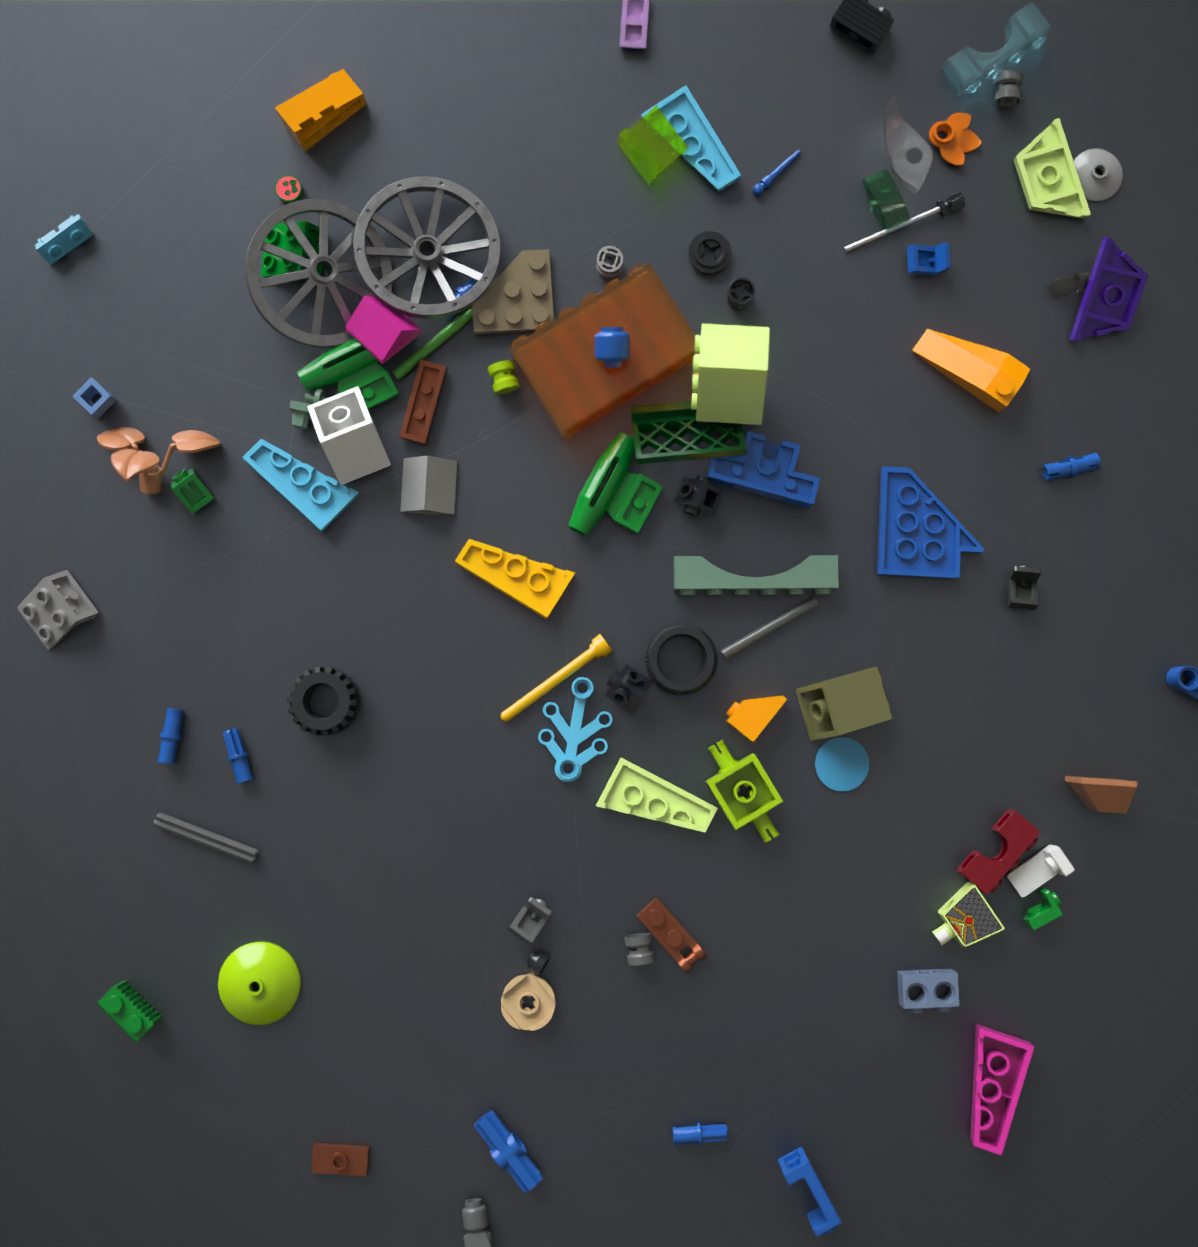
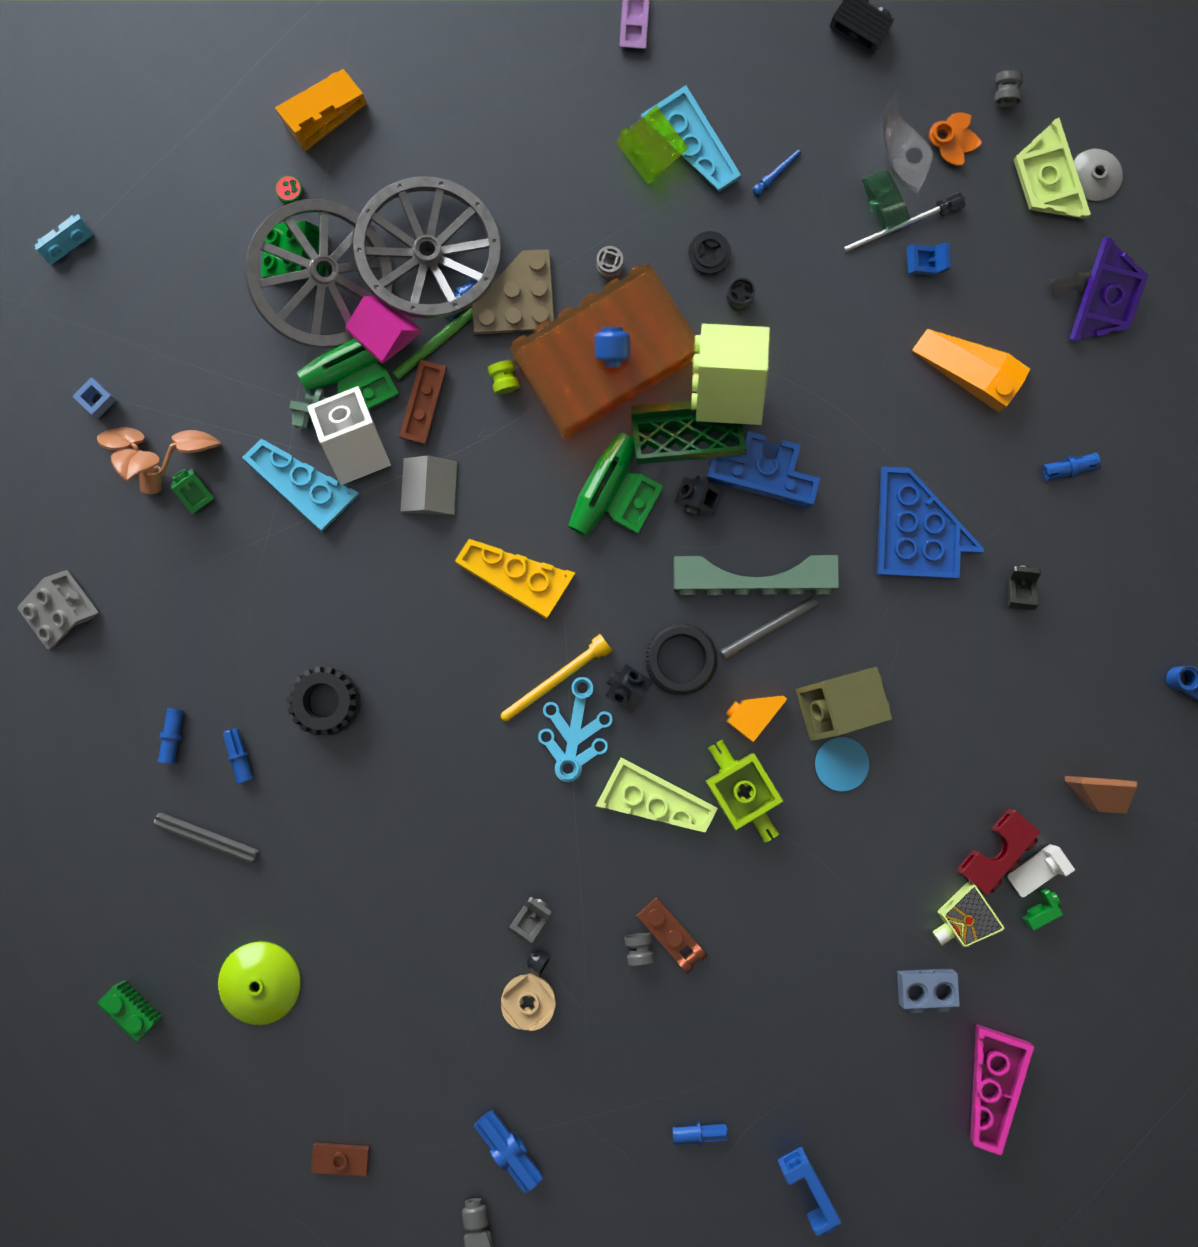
clear light blue arch [940,1,1051,97] -> none

